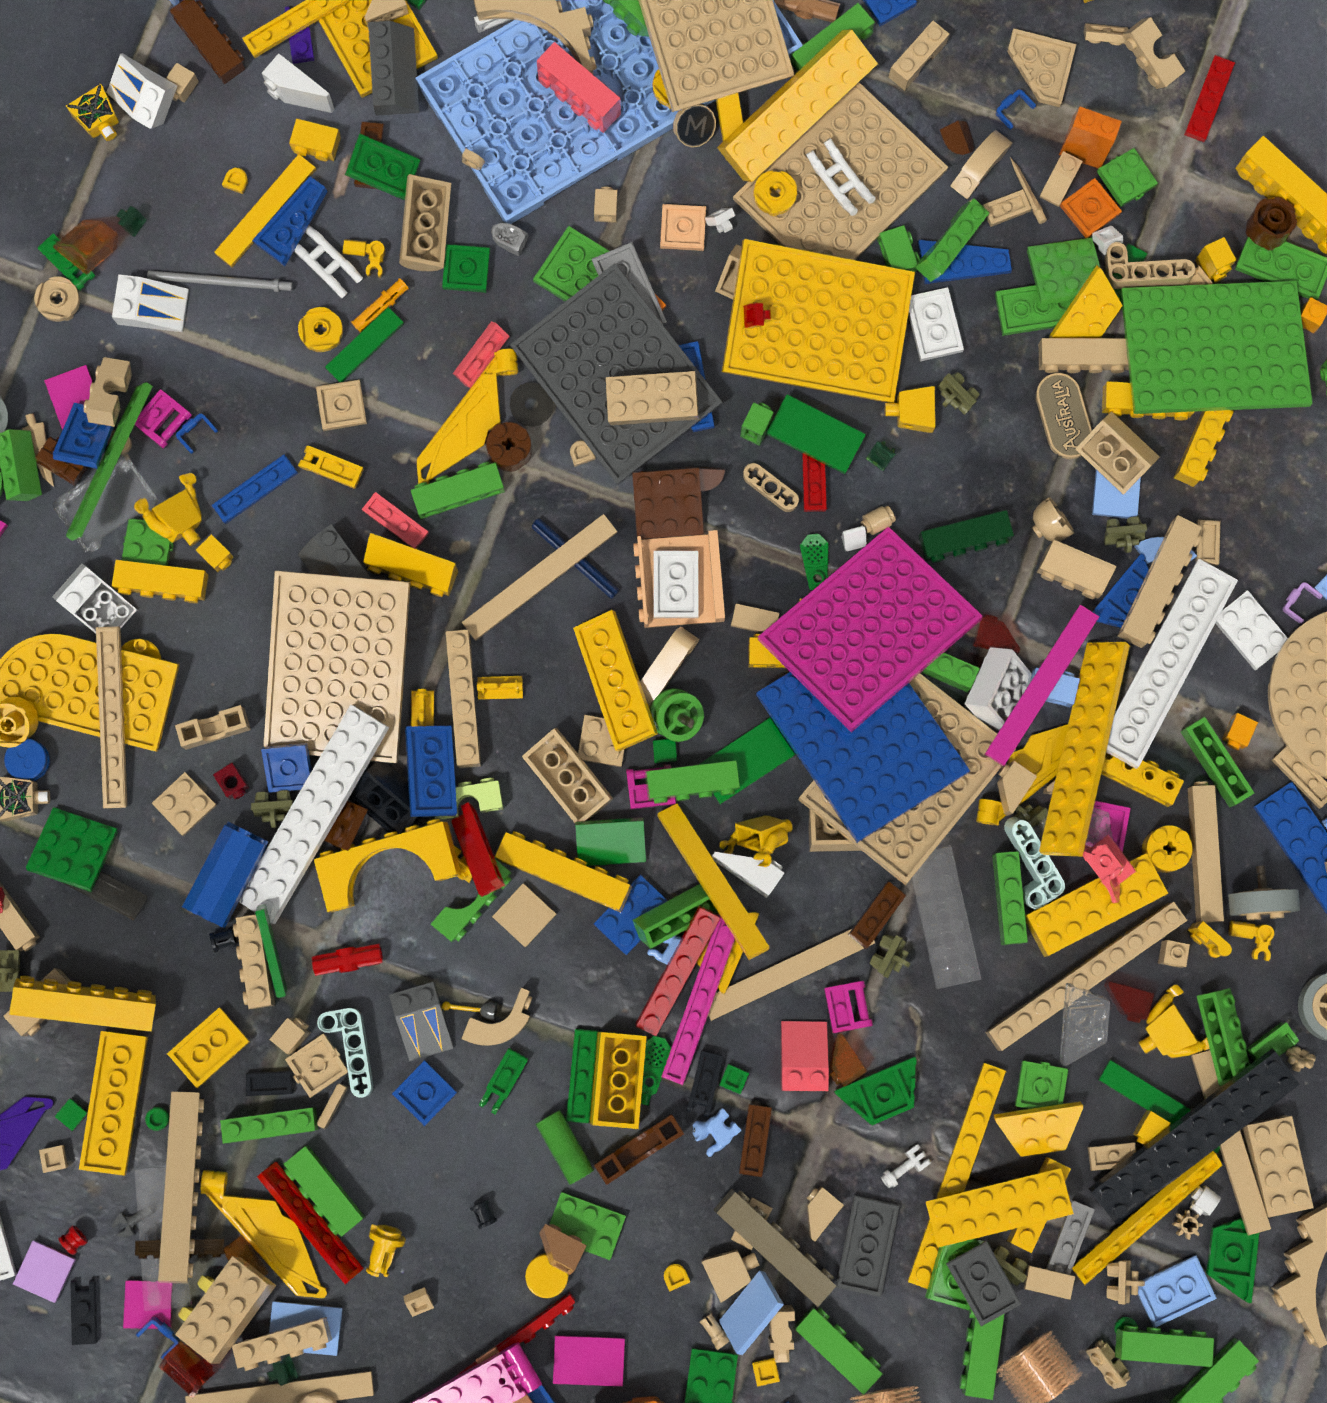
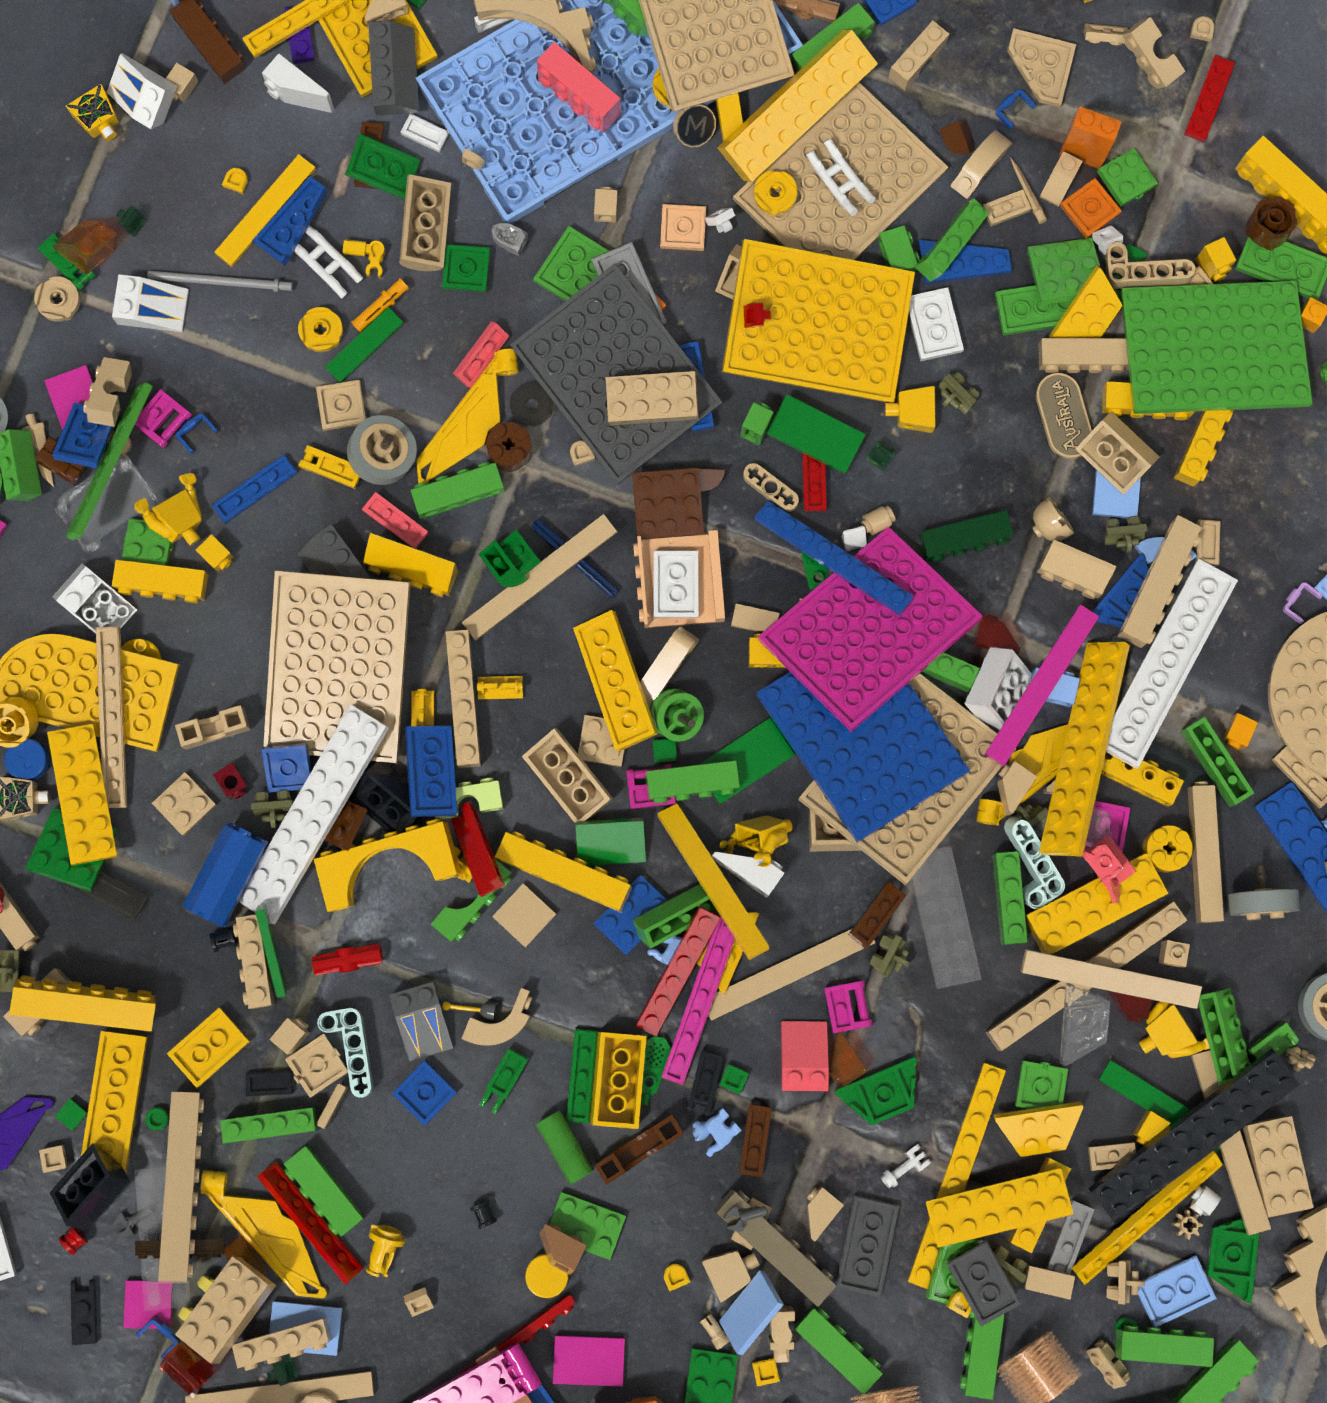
lavender tile [13,1240,76,1303] -> none
yellow brick [289,119,341,161] -> none
yellow plate [1188,921,1232,958] -> none
white plate [1216,590,1287,670] -> none
yellow bar [1228,921,1274,961] -> none
none -> yellow plate [47,724,117,866]
none -> black slope [50,1143,130,1231]
none -> wheel [347,415,417,485]
none -> white tile [400,114,449,153]
none -> green brick [478,530,541,587]
none -> dark grey bar [723,1205,768,1232]
none -> blue plate [755,501,914,616]
none -> yellow tile [946,1290,971,1318]
none -> tan tile [1020,949,1202,1009]
none -> tan tile [1190,16,1215,42]

